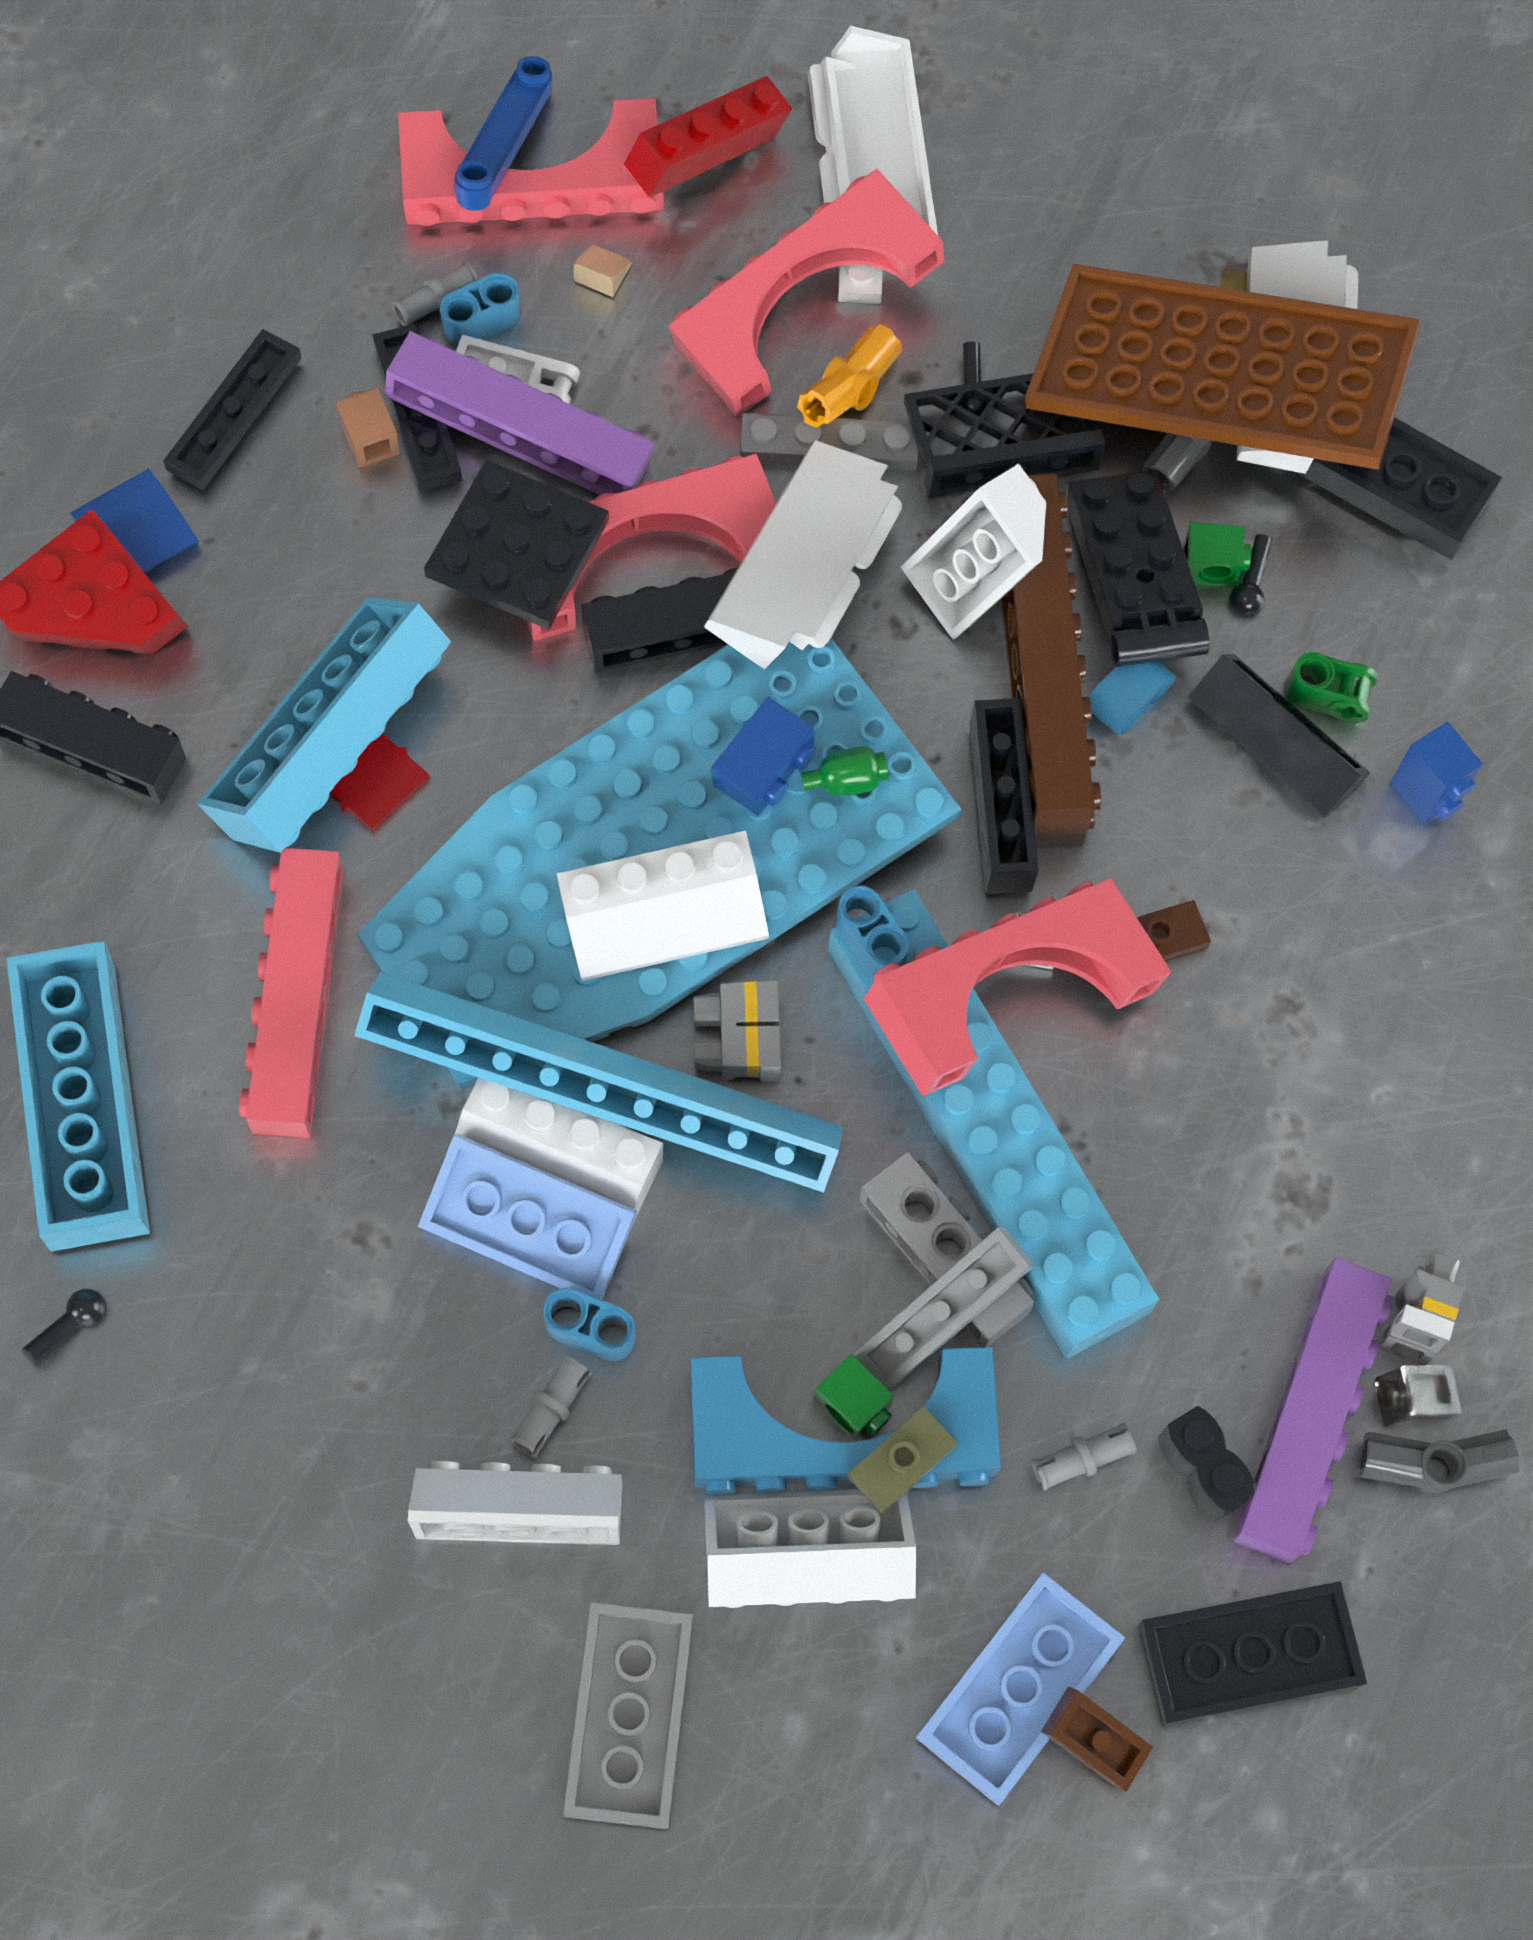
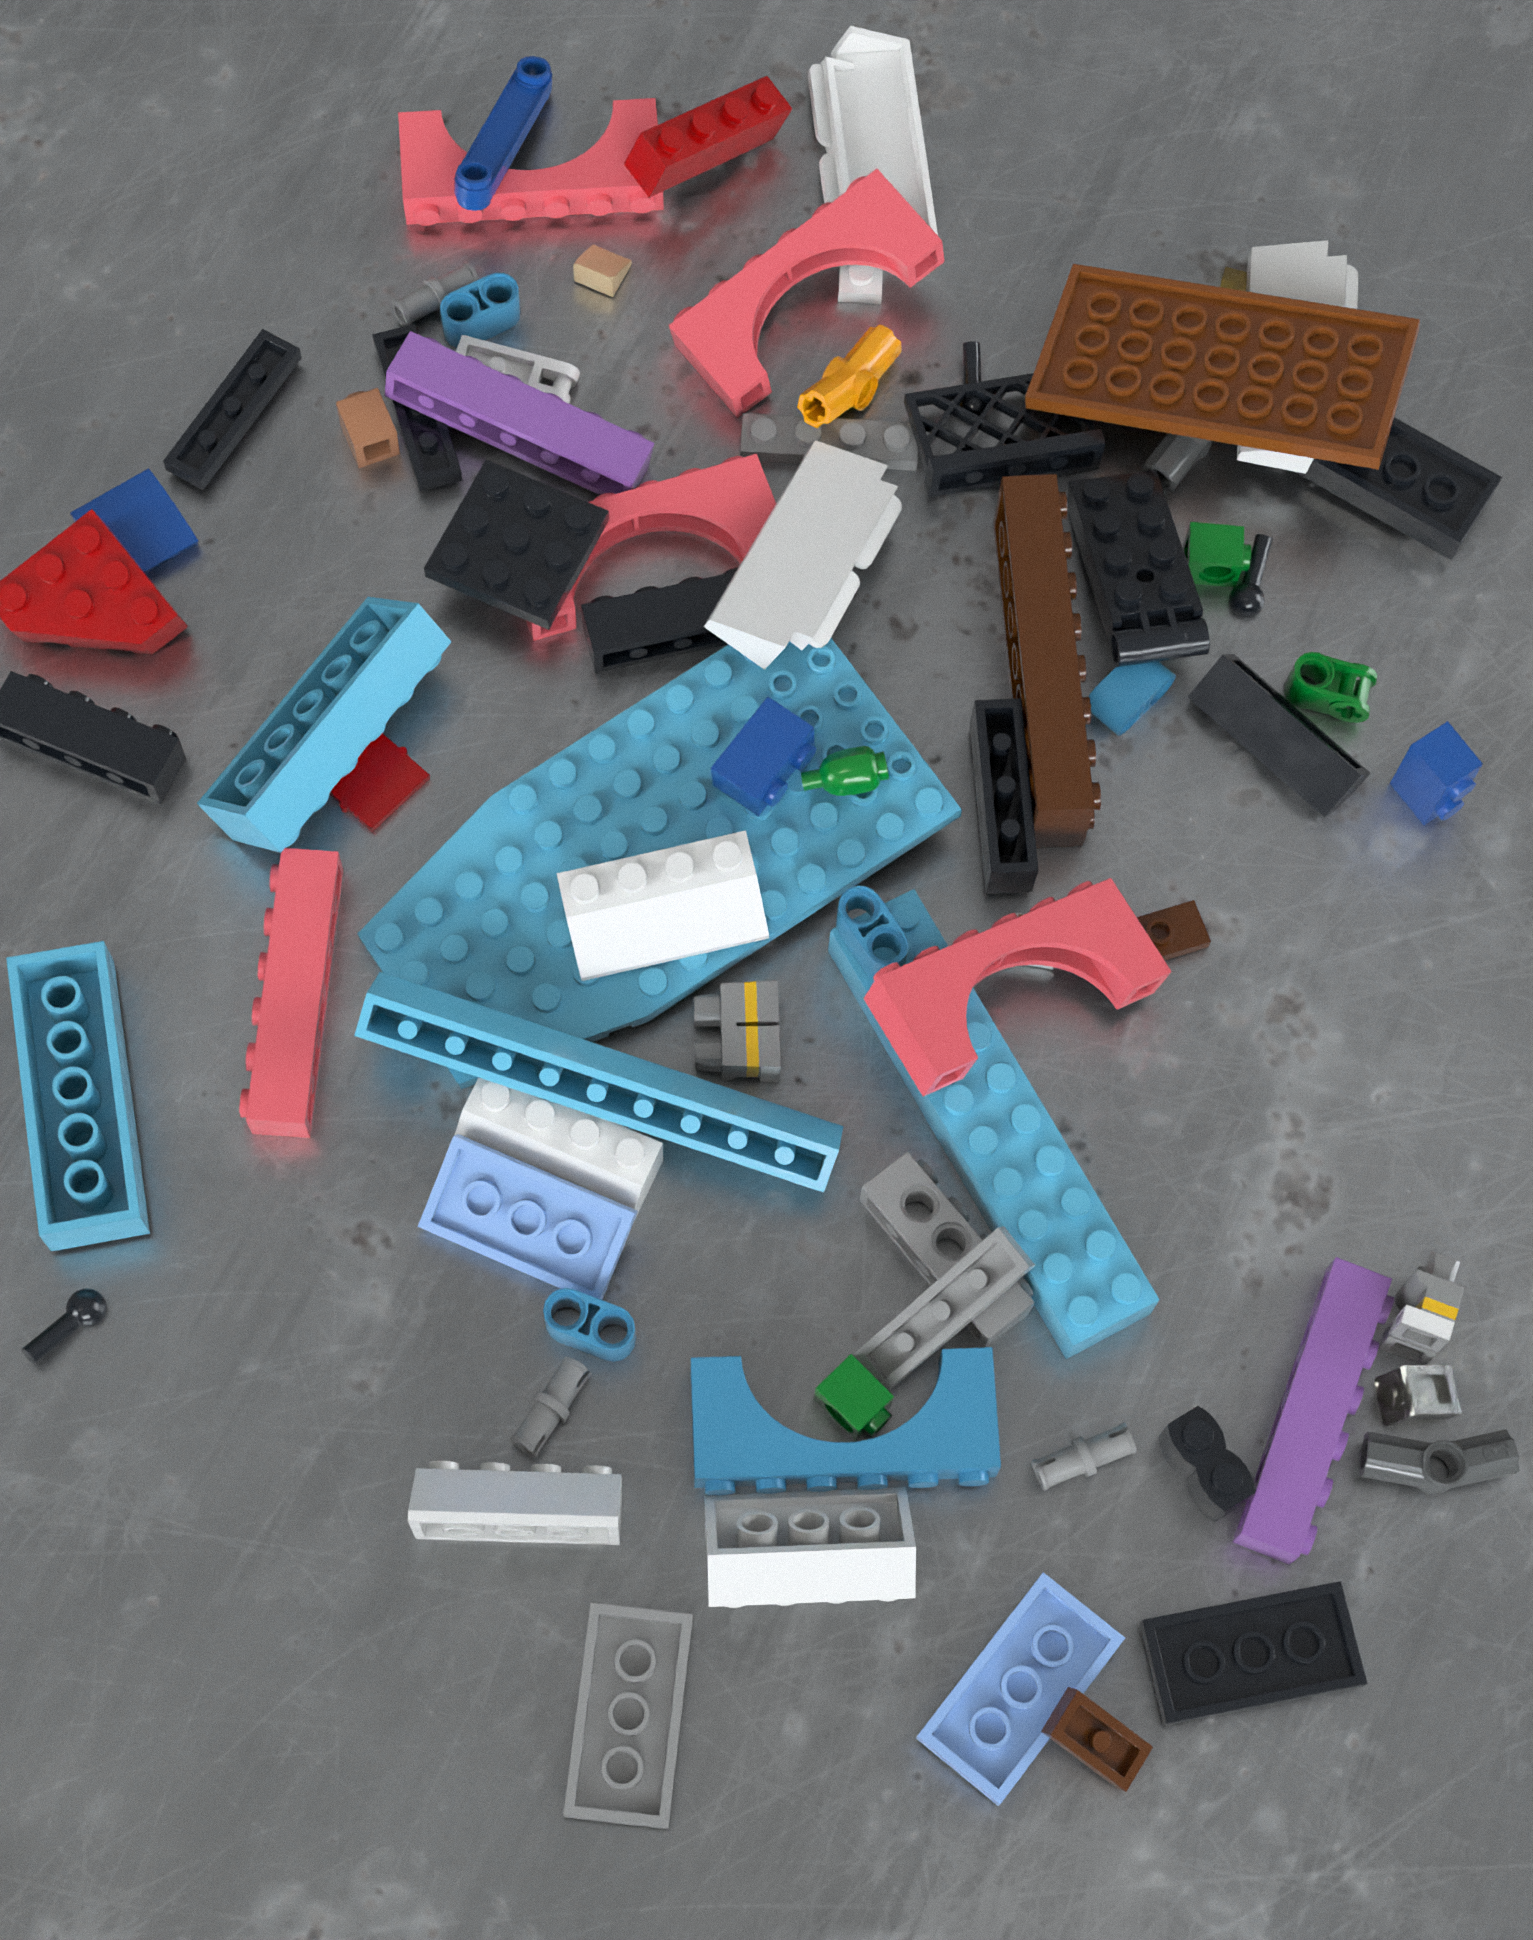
olive plate [847,1406,958,1515] -> none
white slope [900,464,1046,640] -> none

